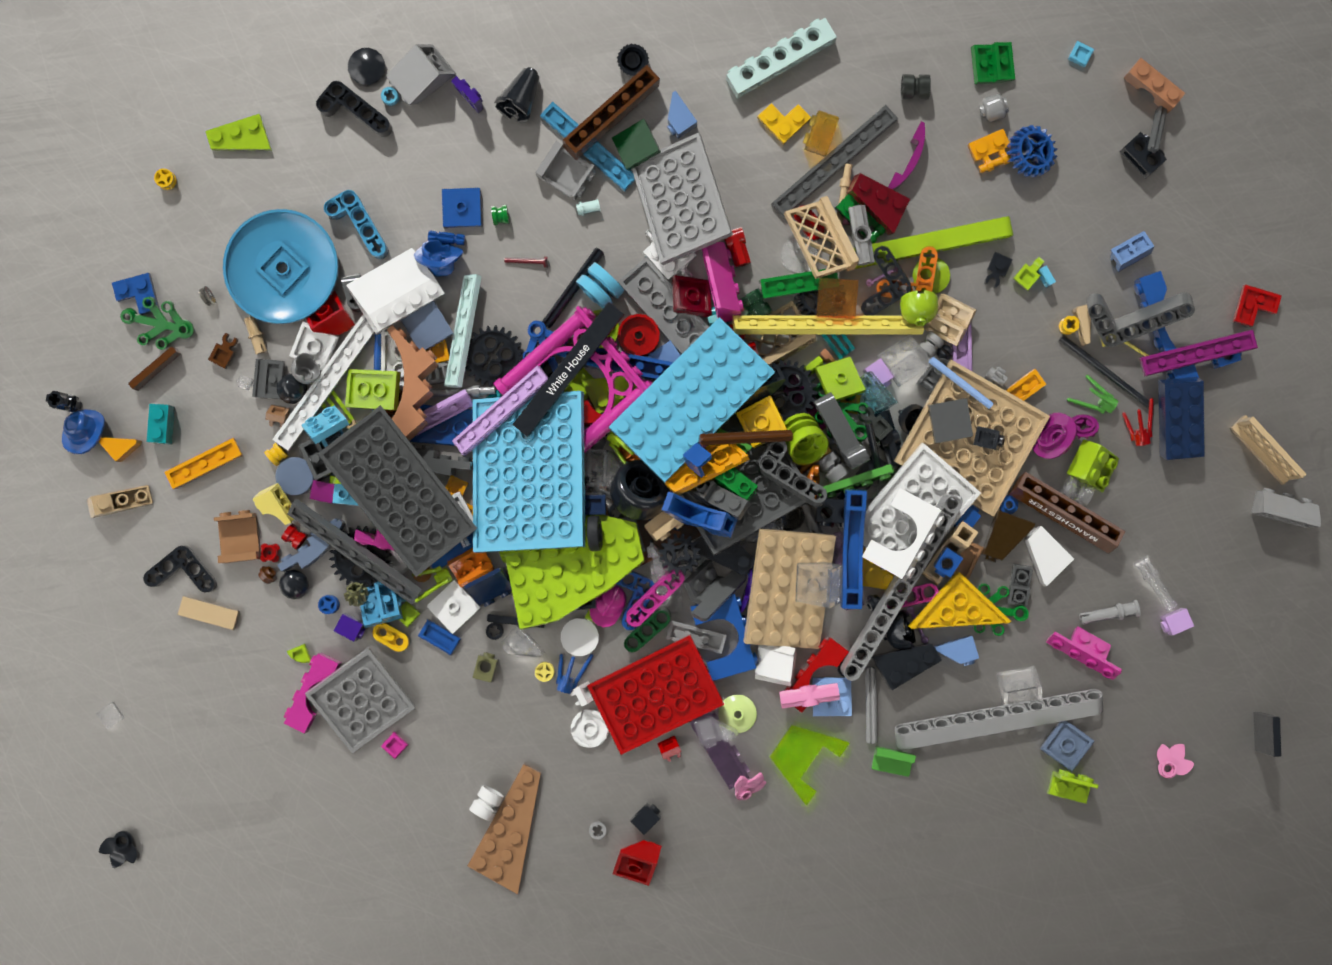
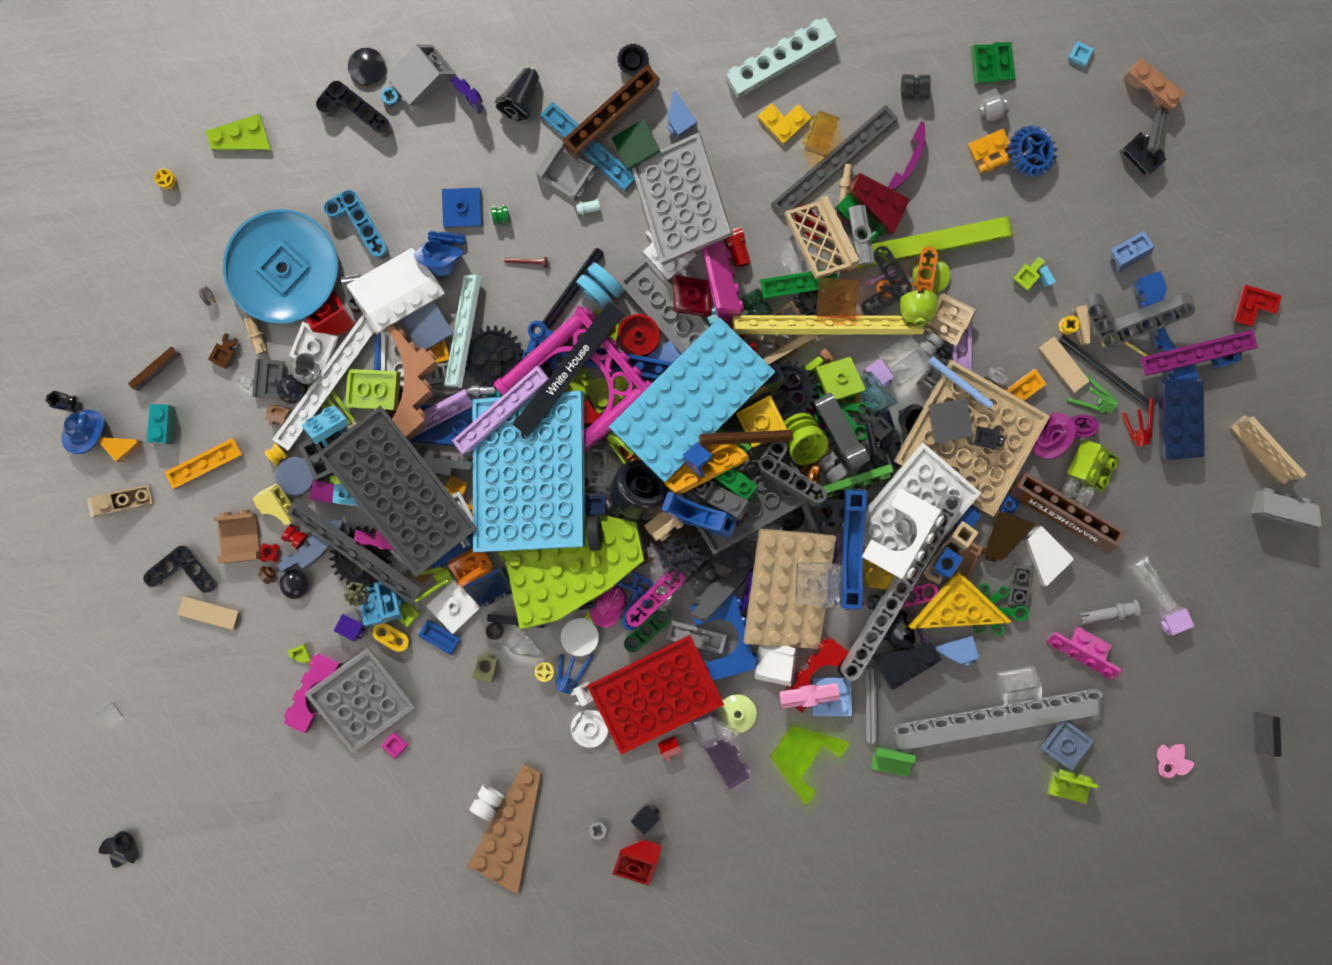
blue plate [112,273,160,315] -> none
green plant [120,296,194,350] -> none
blue wheel [318,595,340,614] -> none
bright pink plate [734,772,767,800] -> none
teal tile [820,334,855,360] -> none
black plate [984,252,1013,288] -> none
none -> tan tile [1038,336,1089,393]

